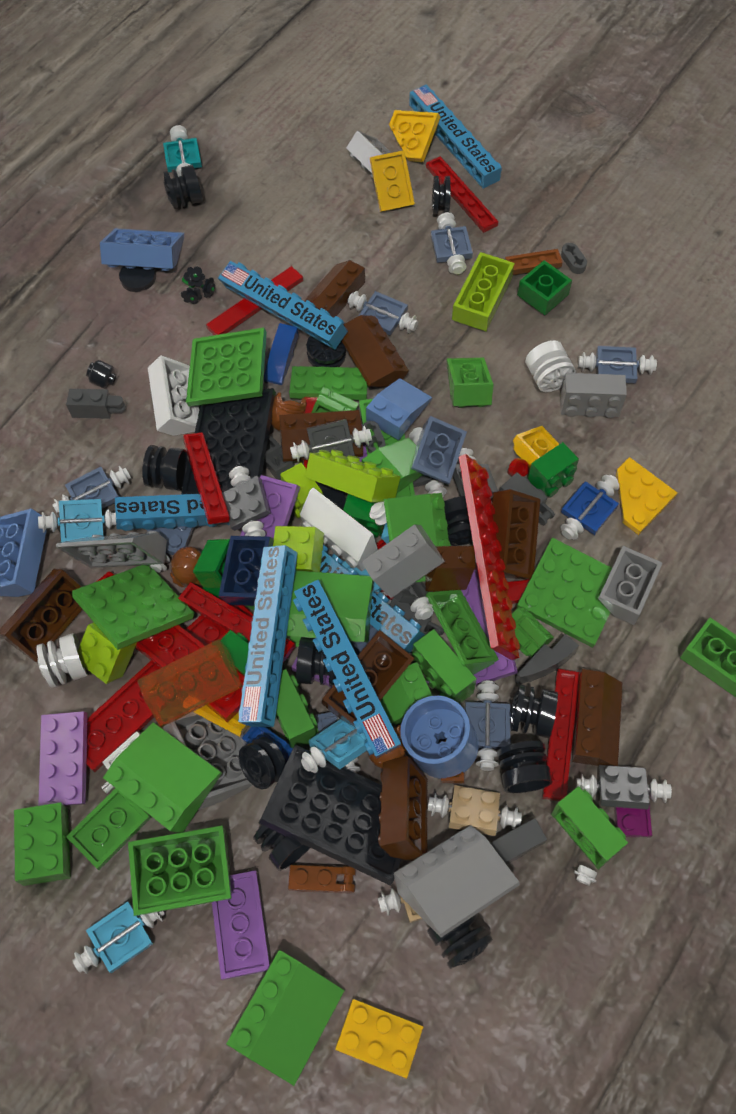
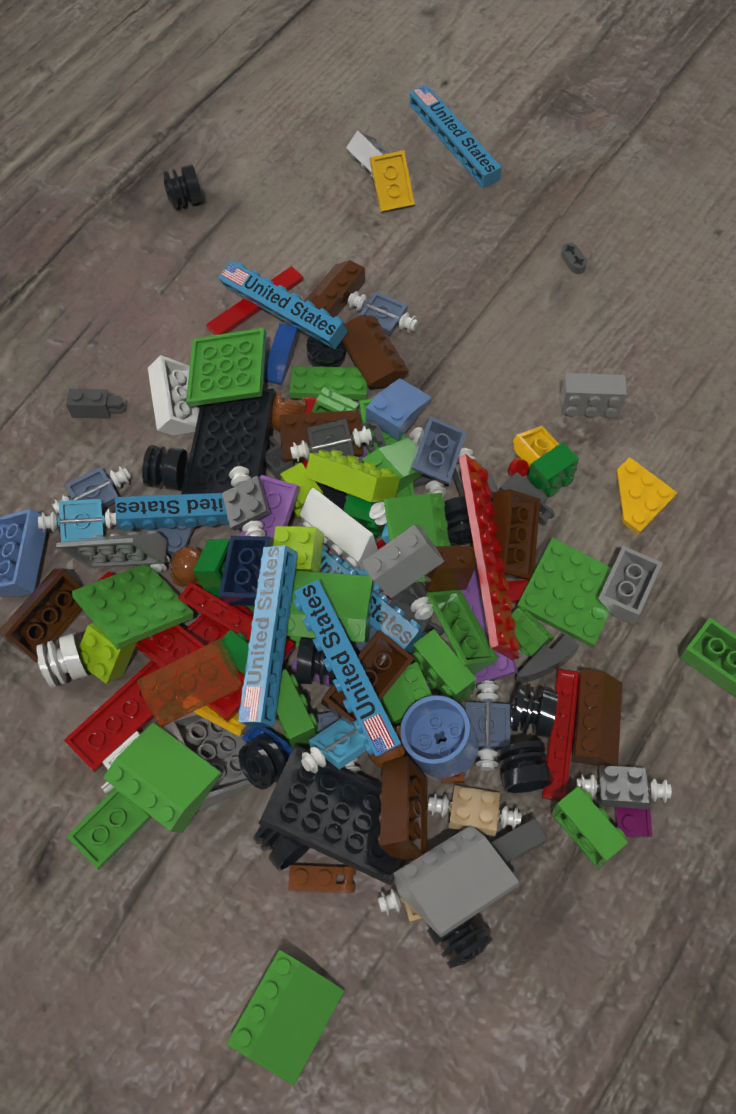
bright green brick [14,802,71,886] -> none
medium lavender plate [38,711,87,806] -> none
medium azure plate [72,902,165,974] -> none
black head [86,360,117,388] -> none
medium blue slope [100,228,184,271] -> none
black tile [119,266,156,292] -> none
bright green slope [128,825,232,916] -> none
teal plate [163,125,202,177] -> none
black plant [181,266,215,304] -> none
red tile [183,433,229,525] -> none
medium lavender plate [212,870,270,980] -> none
yellow plate [335,999,423,1079] -> none
yellow plate [389,110,440,163] -> none
red tile [426,156,499,233] -> none
sand blue plate [431,212,473,274] -> none
black wheel [432,176,451,214] -> none
bright green slope [446,357,493,407] -> none
lime brick [452,252,515,332] -> none
dark orange plate [505,249,563,275] -> none
green brick [517,260,572,315] -> none
white wheel [525,340,576,392] -> none
blue plate [561,475,620,540] -> none
white plate [574,865,597,886] -> none
sand blue plate [578,346,657,383] -> none

